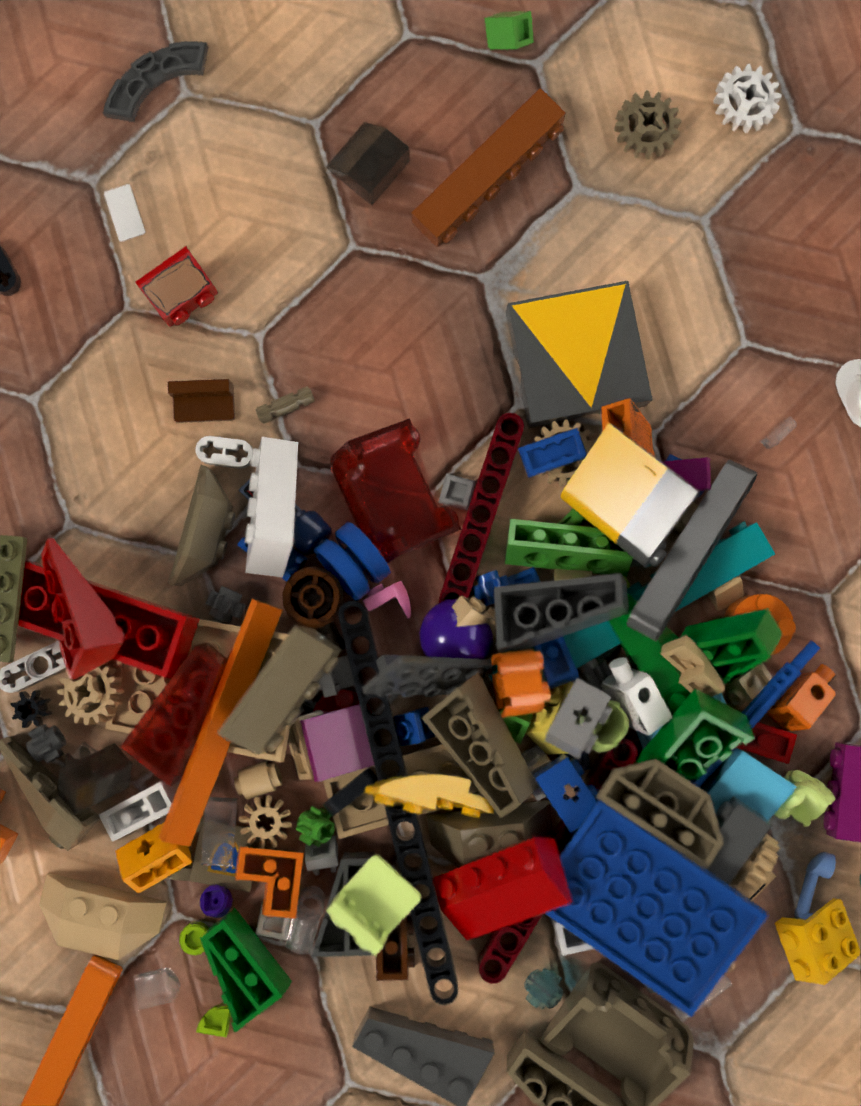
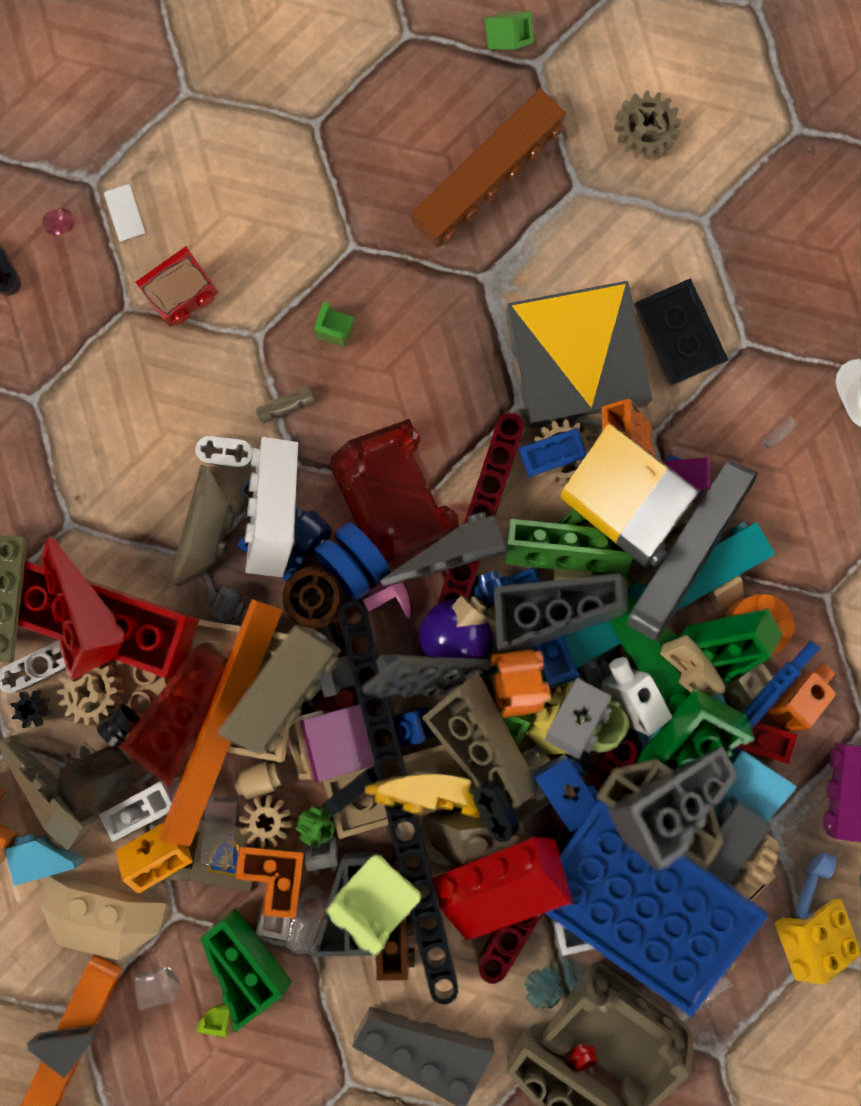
dark grey gear [26,724,66,764] -> none
dark grey tile [103,41,209,122] -> none
reddish brown panel [168,379,235,423] -> none
lime tile [179,921,209,955] -> none
dark purple tile [200,885,233,918] -> none
clear smoke slope [326,122,410,206] -> none
light grey tile [438,473,475,511] -> none
white gear [713,64,782,133] -> none
yellowish green hair [774,770,836,827] -> none
none -> medium azure slope [5,833,84,886]
none -> dark grey slope [27,1024,101,1078]
none -> clear pink tile [42,208,75,235]
none -> black wheel [97,704,142,748]
none -> bright green panel [313,302,355,348]
none -> dark grey wedge [381,512,506,587]
none -> black beam [473,780,520,842]
none -> red plate [567,1043,598,1072]
none -> dark grey wedge [608,746,737,870]
none -> black plate [634,278,729,387]

